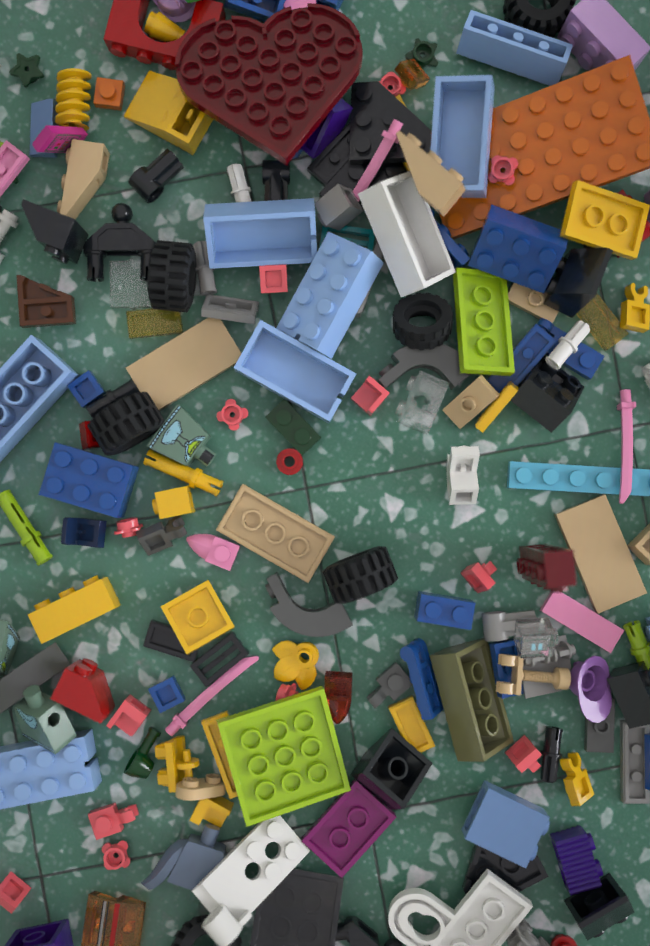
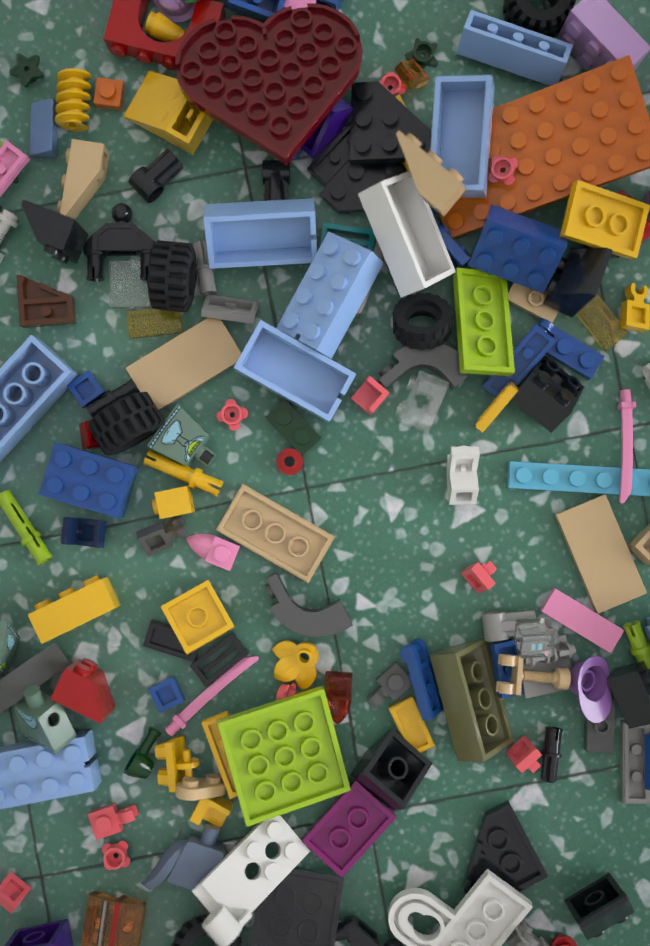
dark pink tile [32,125,88,153] -> none
coral panel [106,694,151,736] -> none
coral plate [114,517,143,538] -> none
white axle [227,163,252,202] -> none
coral tile [259,264,288,294] -> none
light grey brick [314,184,363,230] -> none
black tyre [323,546,398,604] -> none
bright pink sword [353,119,403,202] -> none
blue brick [414,591,476,630] -> none
tan plate [442,375,500,429] -> none
medium blue brick [461,780,550,868] -> none
dark red brick [516,544,577,593] -> none
white axle [545,320,590,370] -> none
dark purple brick [550,825,603,896] -> none
yellow plate [560,752,594,806] -> none

